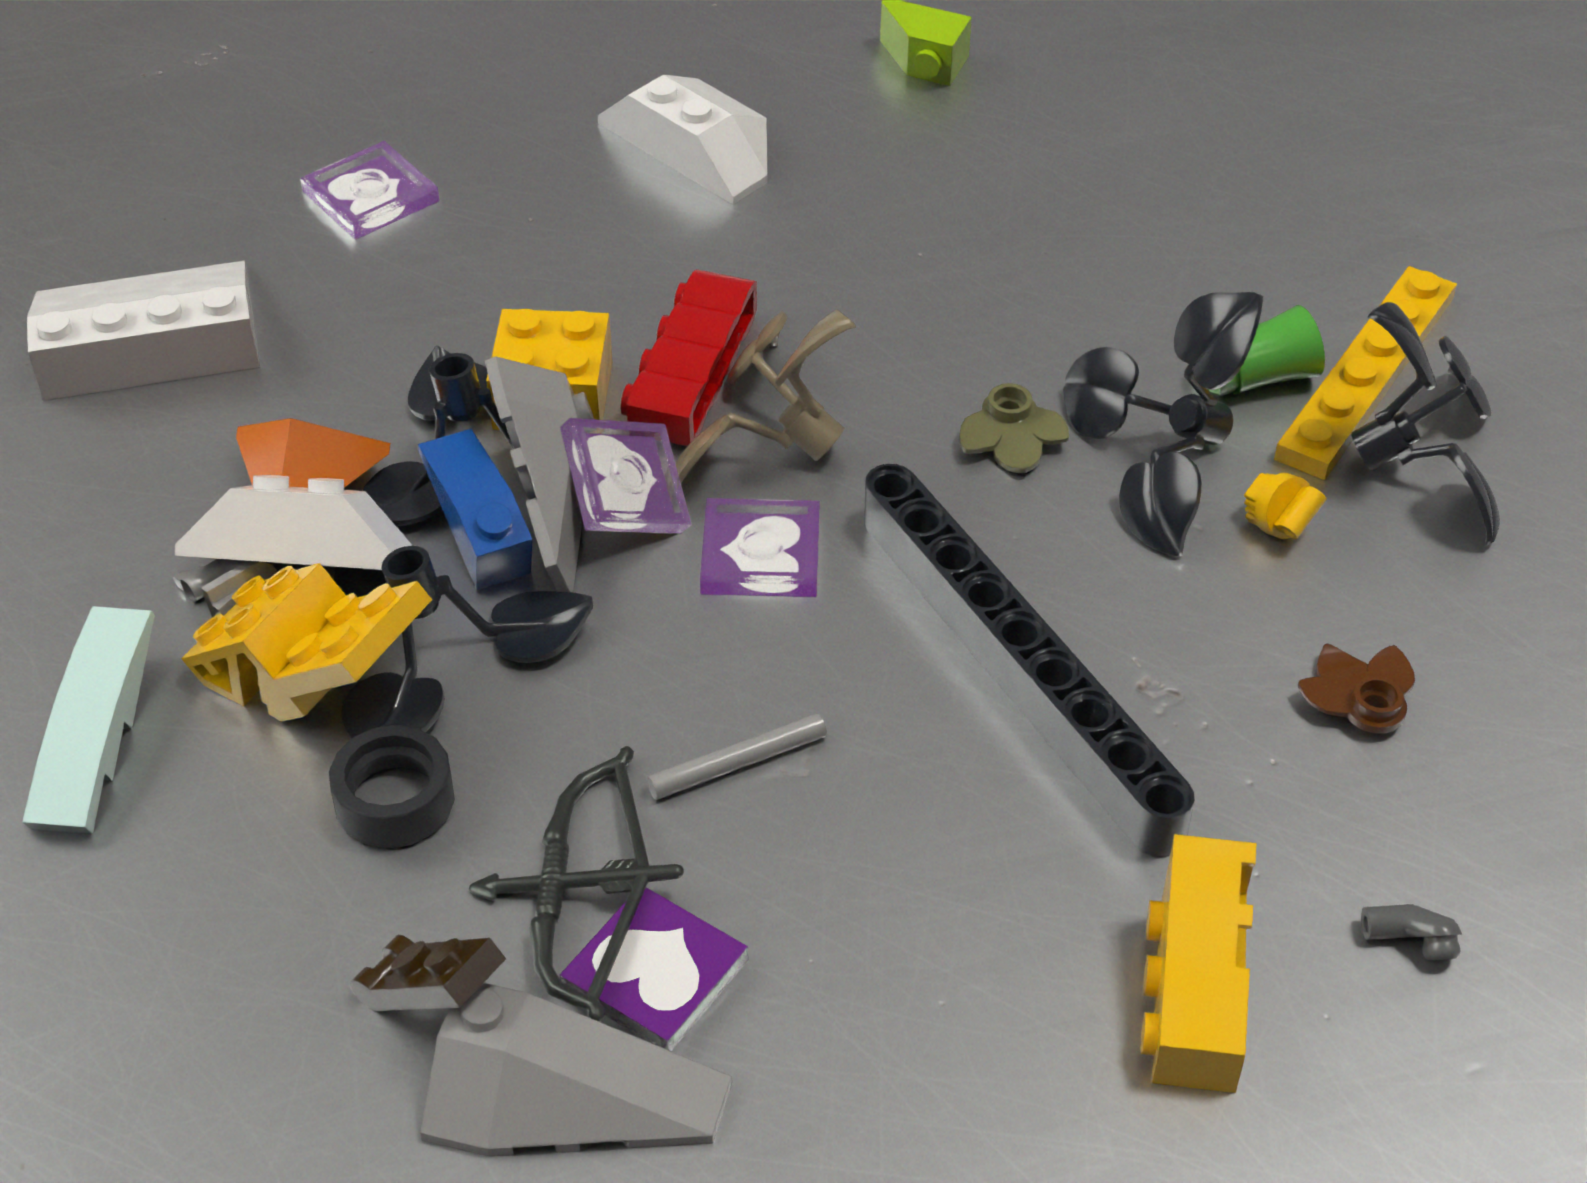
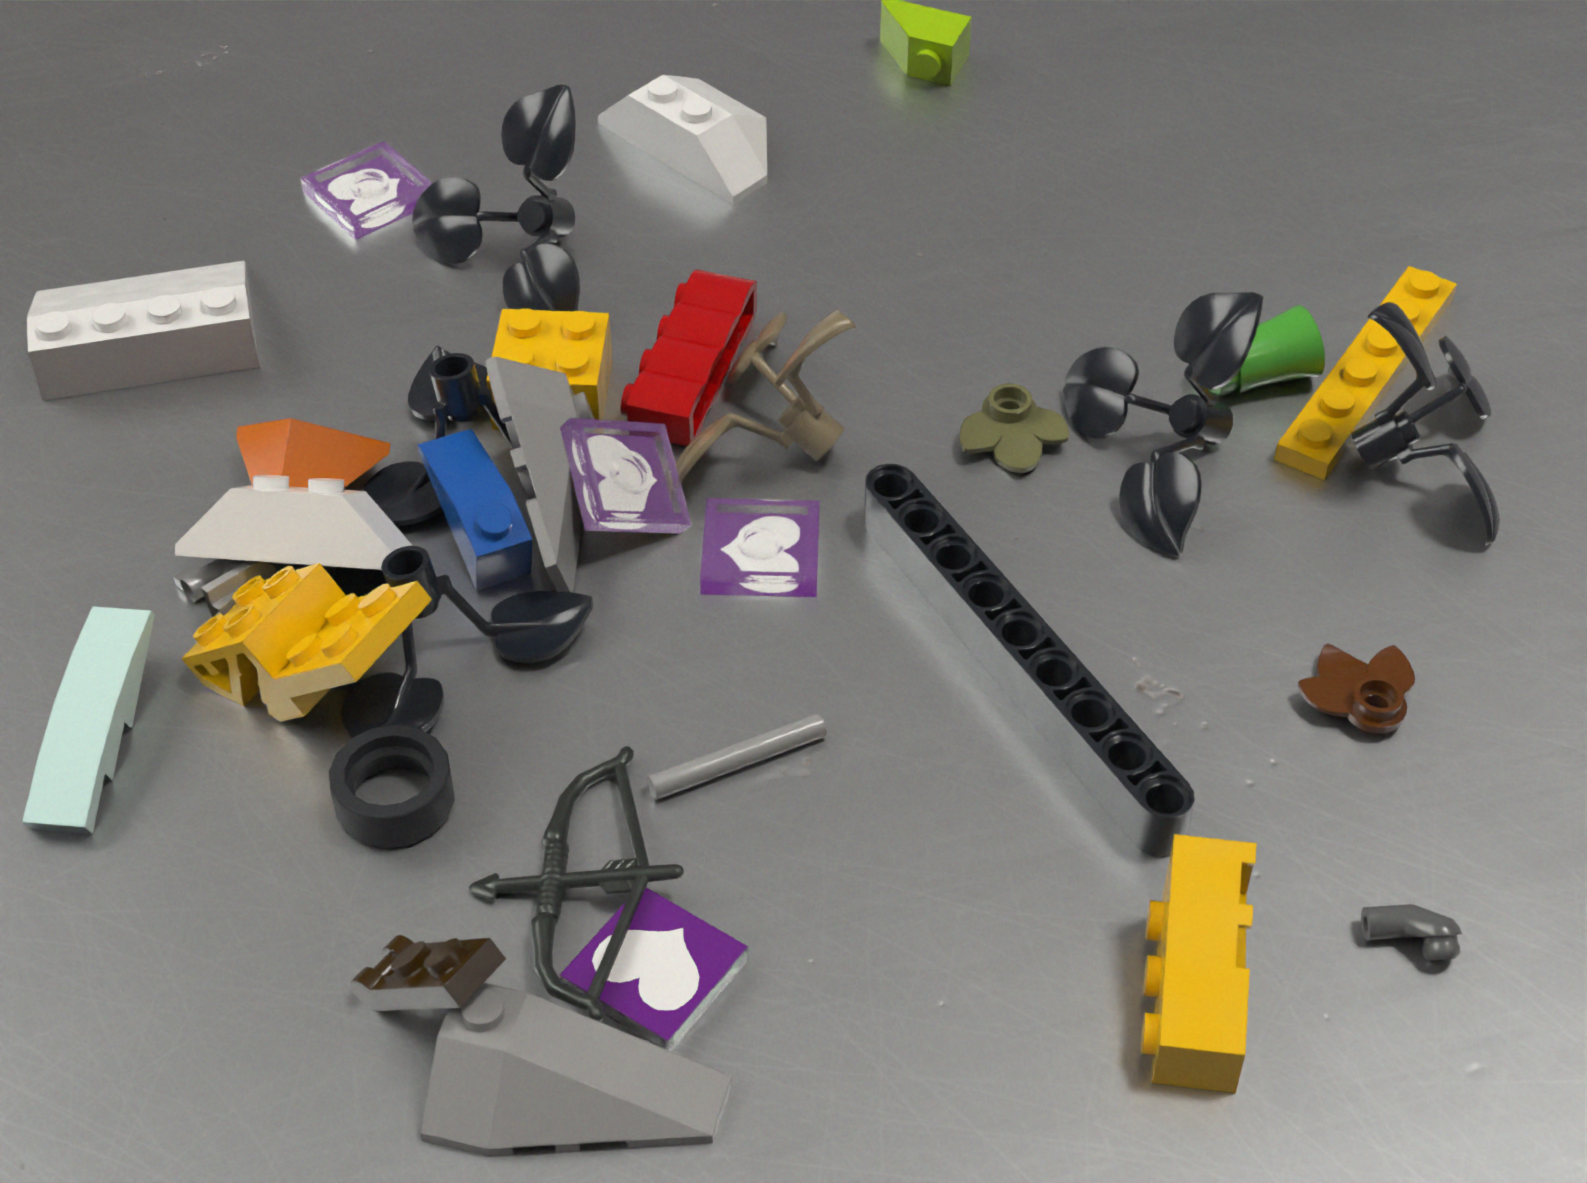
yellow piece [1244,473,1327,539] -> none
none -> black plant [412,84,580,312]

